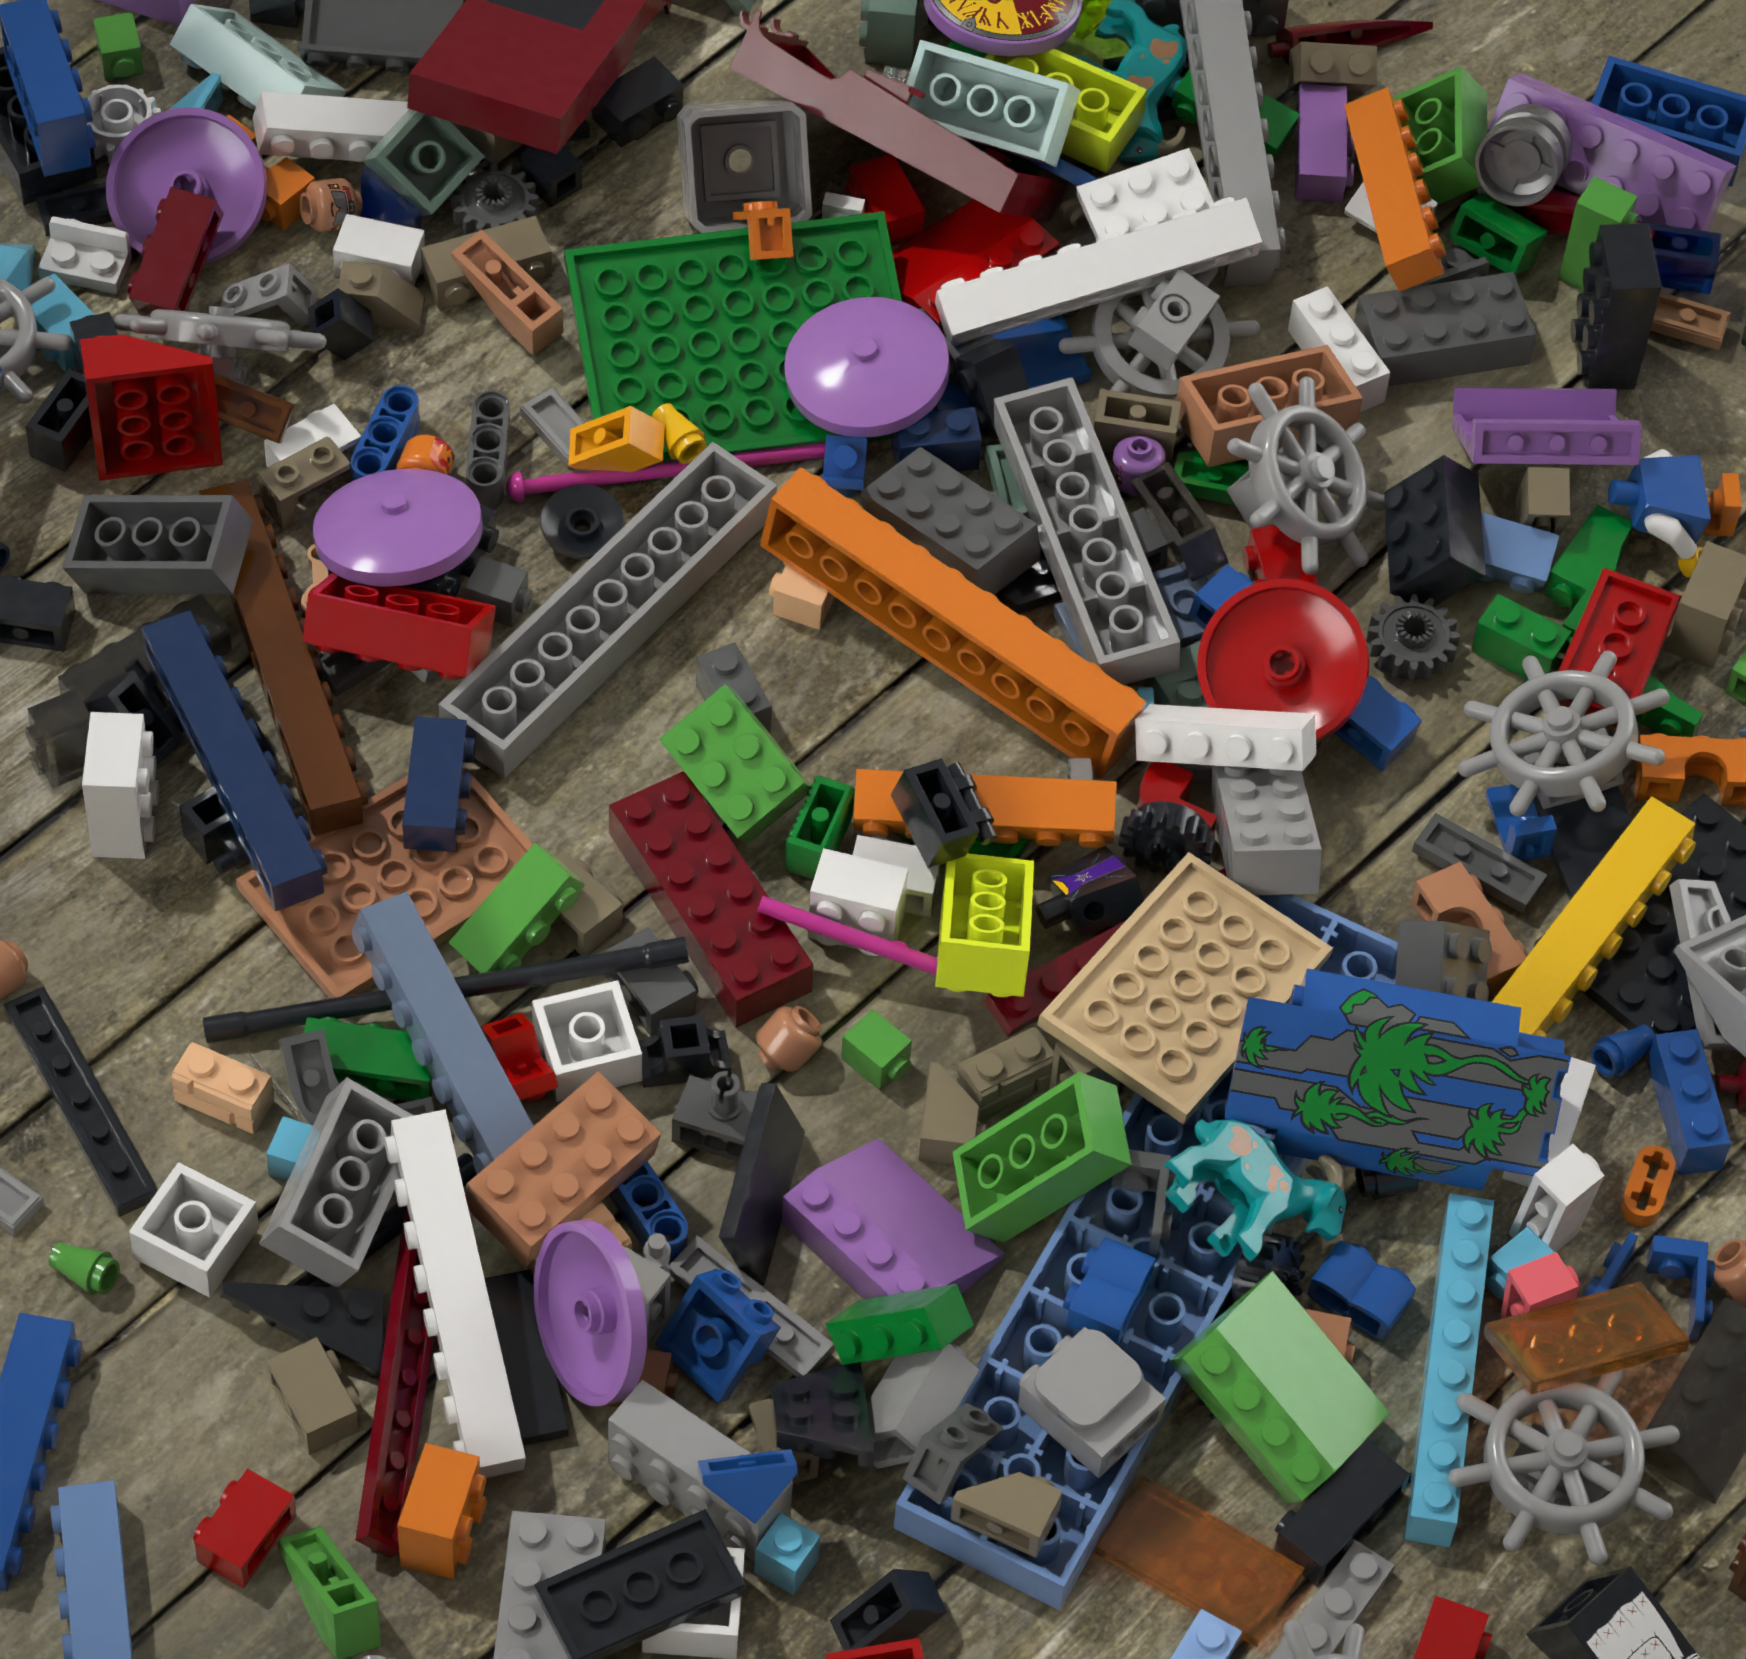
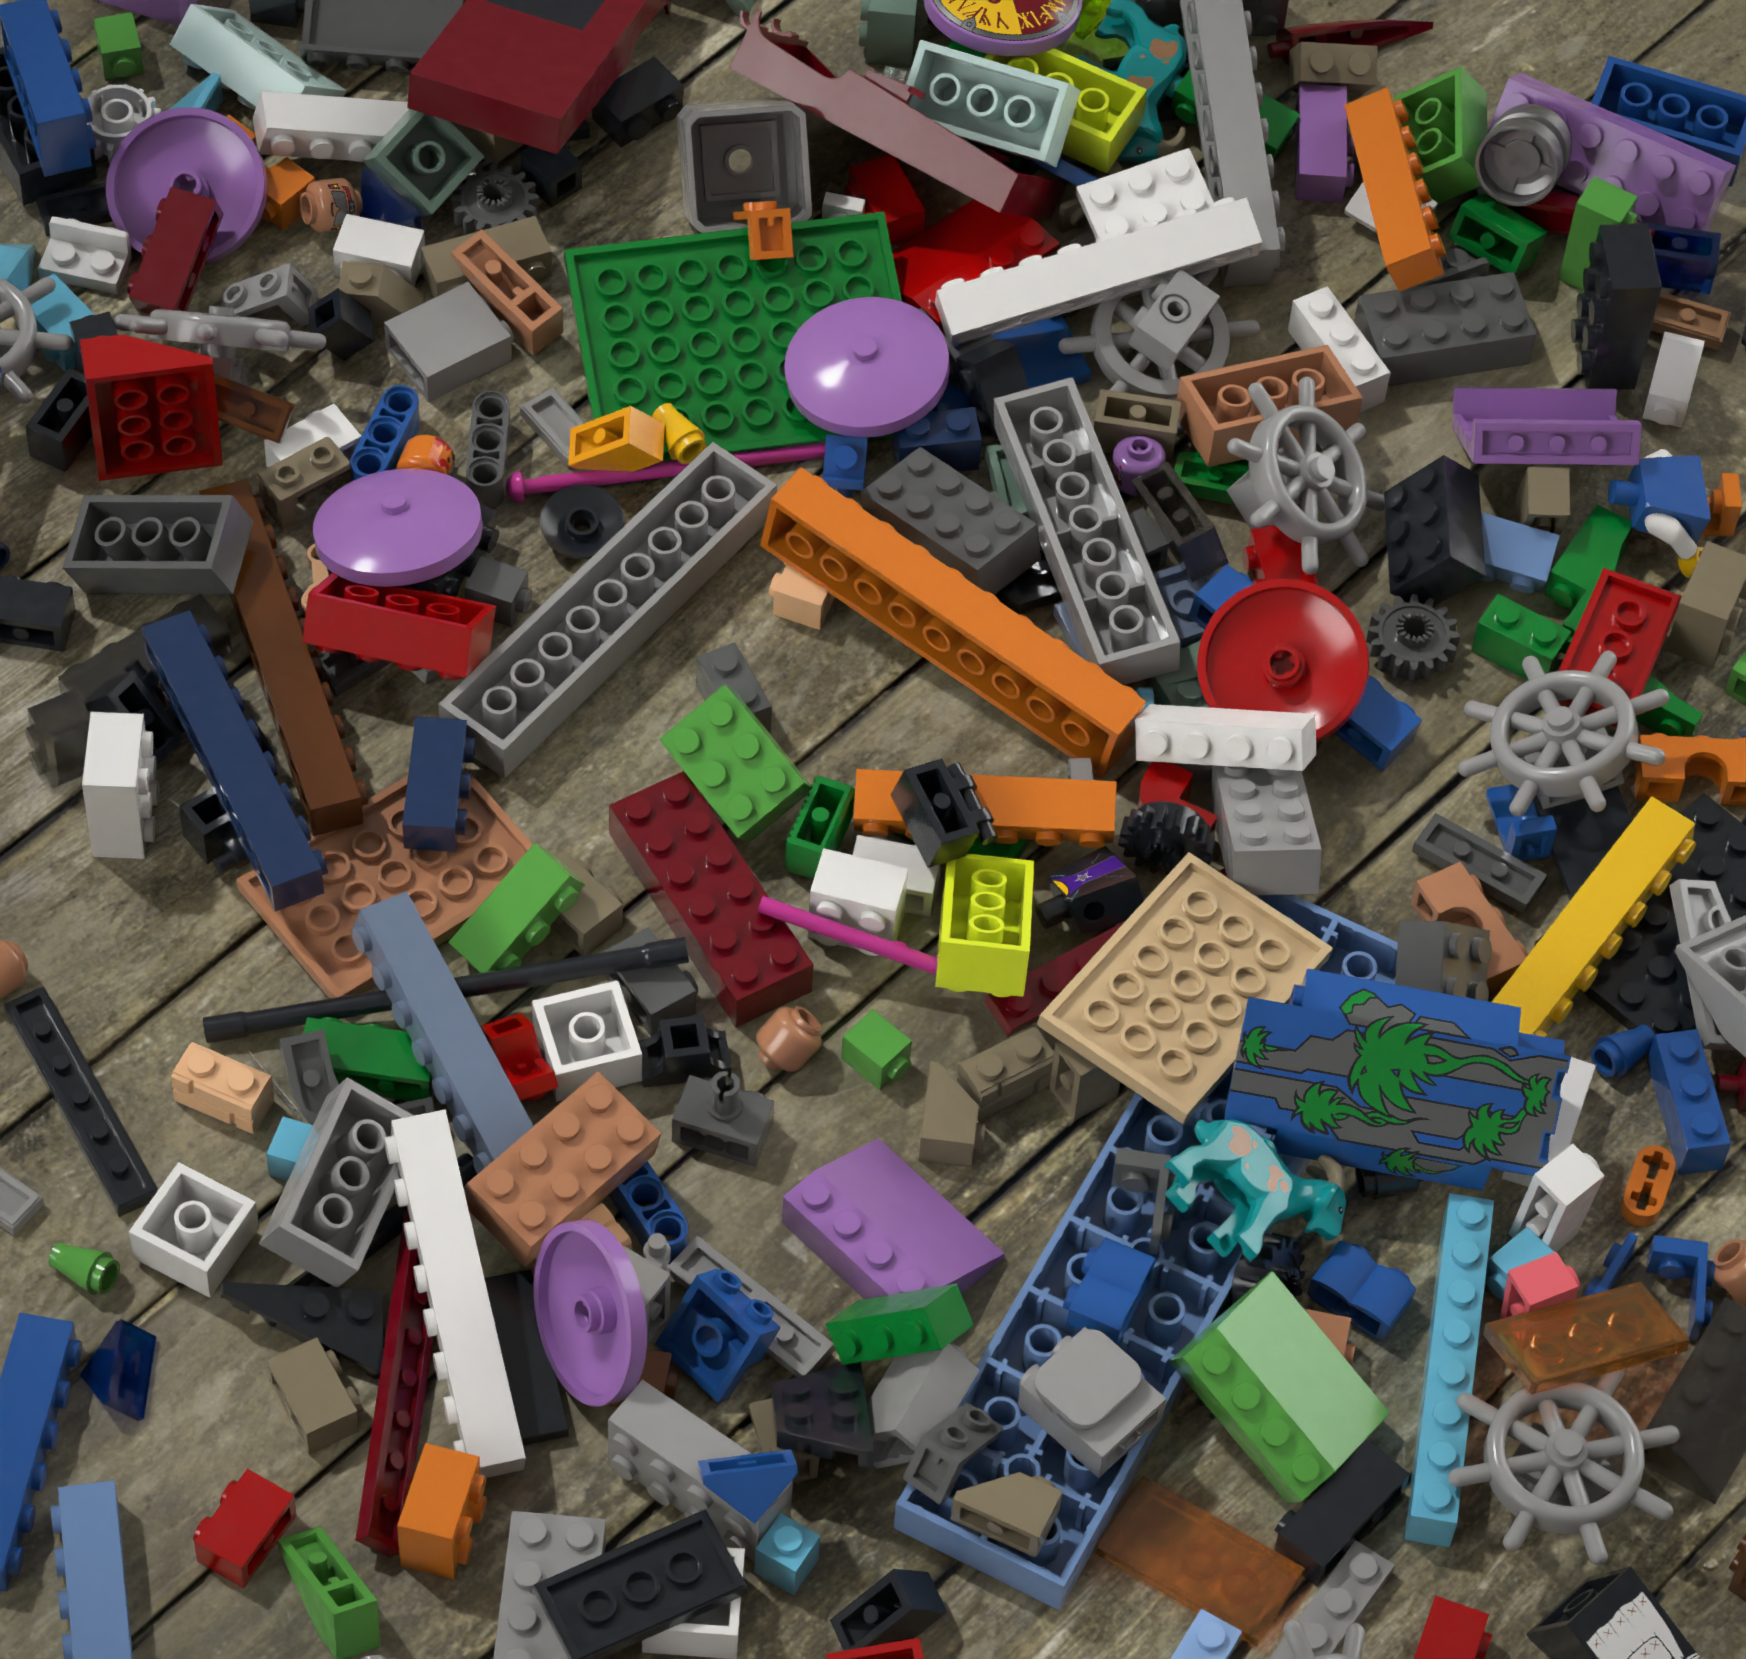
black tile [719,1083,805,1285] -> none
bright green brick [952,1072,1132,1243] -> none
none -> clear blue slope [80,1319,157,1421]
none -> light grey brick [384,282,514,402]
none -> white slope [1642,332,1705,428]

